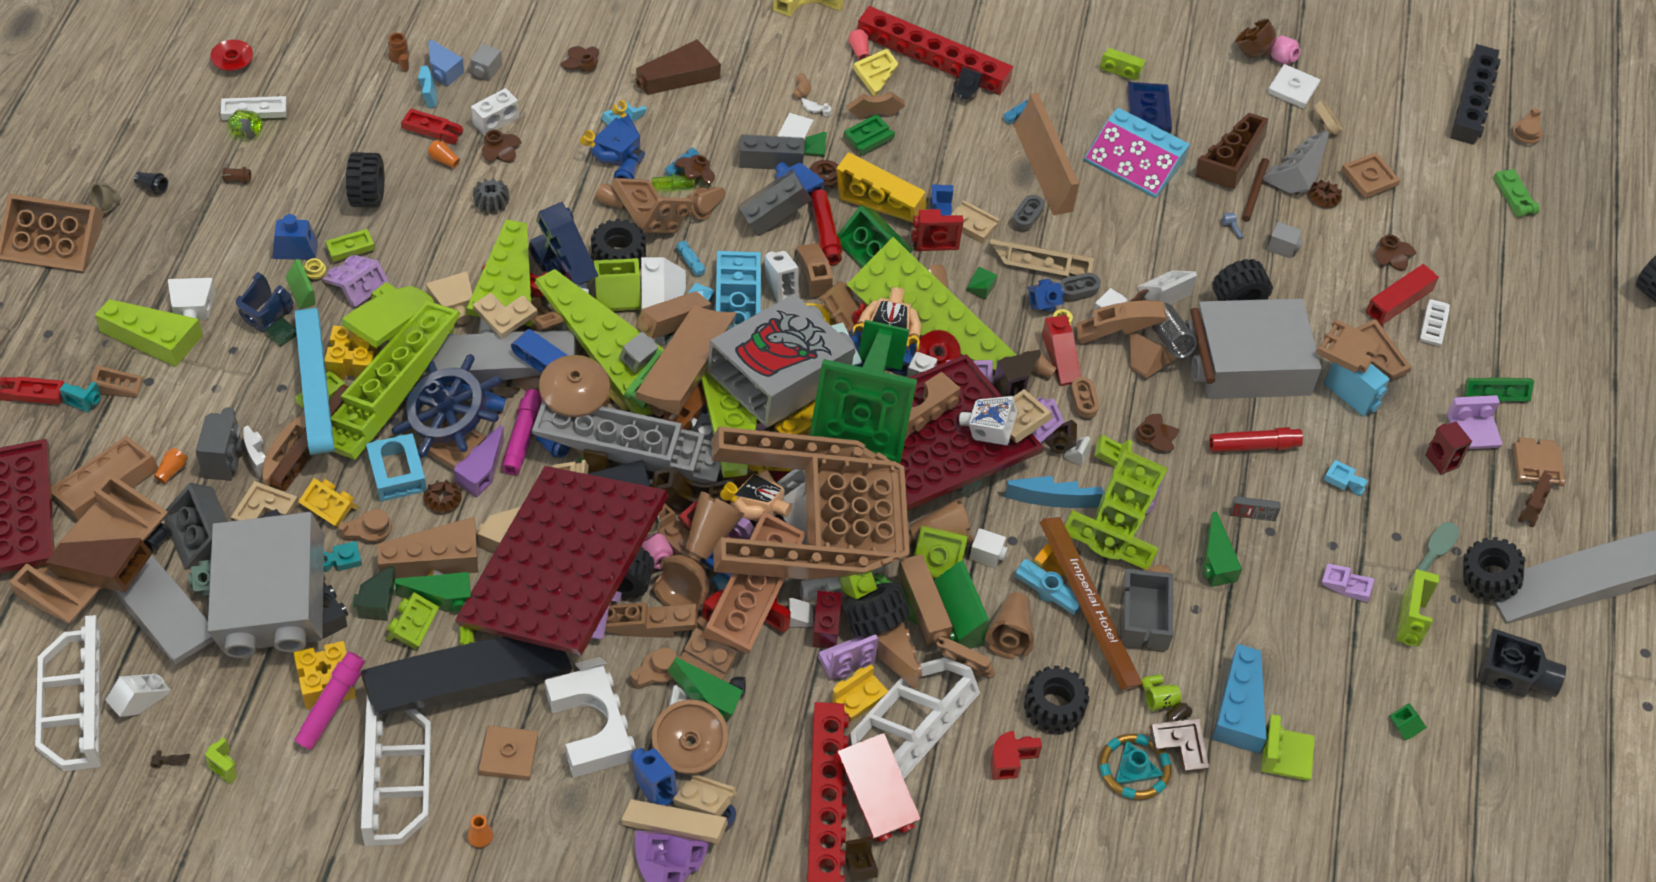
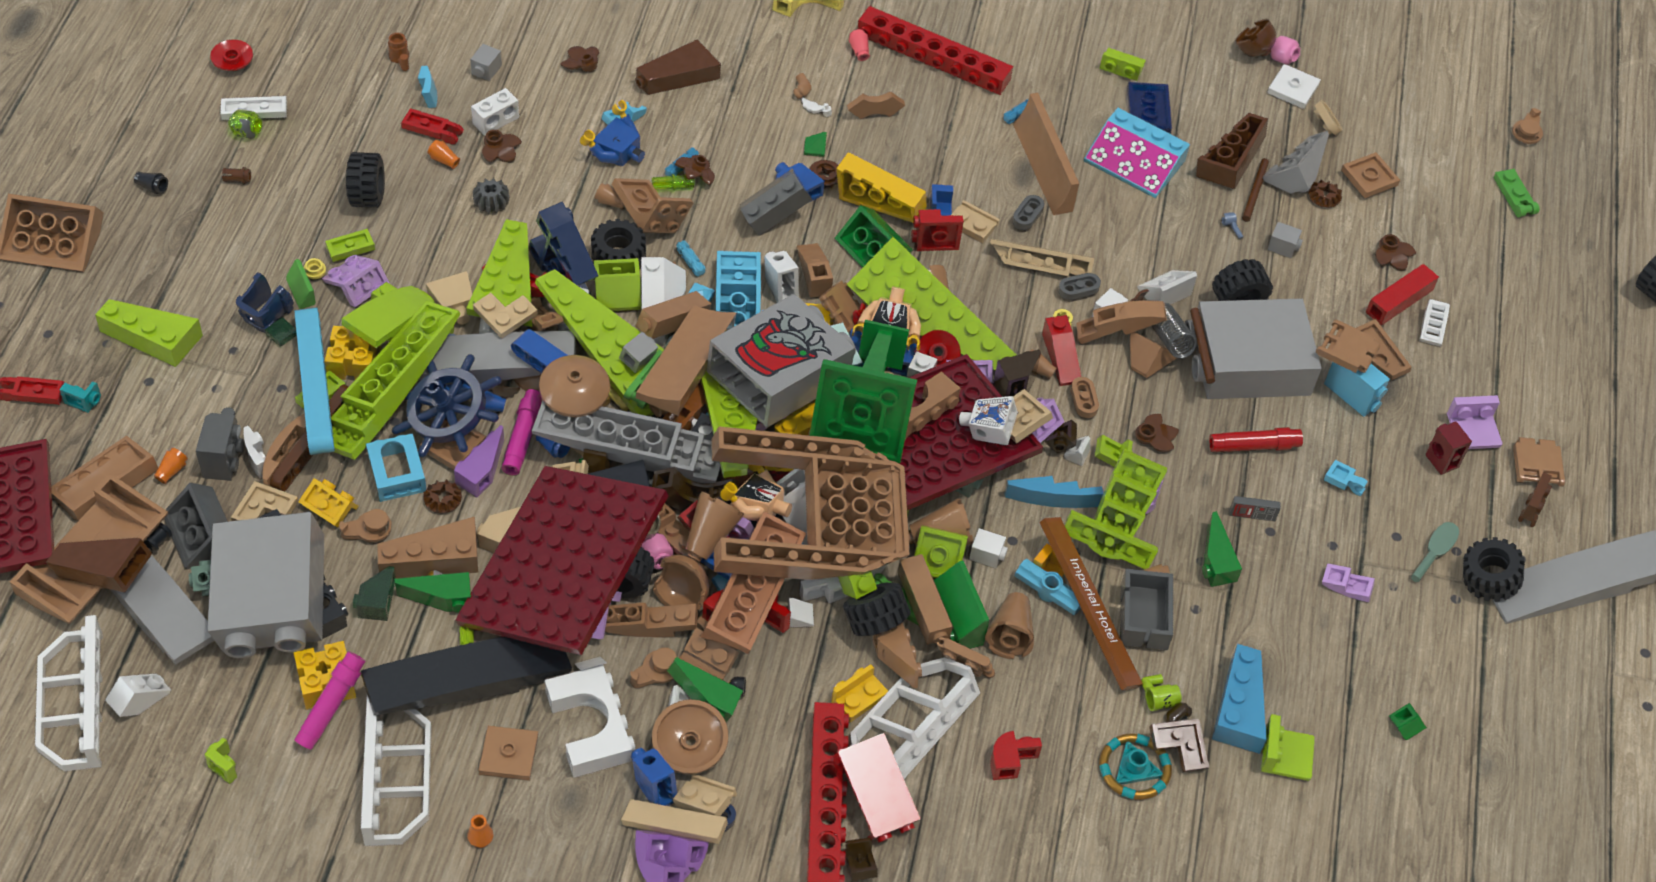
dark tan piece [89,183,121,214] -> none
medium nougat slope [90,365,143,397] -> none
dark brown piece [150,750,190,768] -> none
white torso [168,278,215,320] -> none
blue torso [273,214,318,260] -> none
teal plate [324,541,362,572] -> none
lime bracket [386,593,439,650] -> none
medium blue slope [429,40,464,87] -> none
blue cone [614,158,637,179] -> none
medium nougat piece [686,187,725,220] -> none
dark grey slope [739,134,804,170] -> none
white sticker [778,113,813,138] -> none
red piece [810,190,842,265] -> none
dark red brick [812,590,842,649] -> none
lavender bracket [818,635,879,681] -> none
green plate [843,114,895,155] -> none
light yellow wing [853,49,898,96] -> none
black bracket [952,67,983,100] -> none
green slope [967,267,997,299] -> none
black tyre [1024,665,1090,734] -> none
blue brick [1027,279,1064,311] -> none
lime panel [1396,569,1440,647] -> none
black brick [1450,44,1501,145] -> none
green plate [1464,377,1534,401] -> none
black brick [1476,628,1566,697] -> none

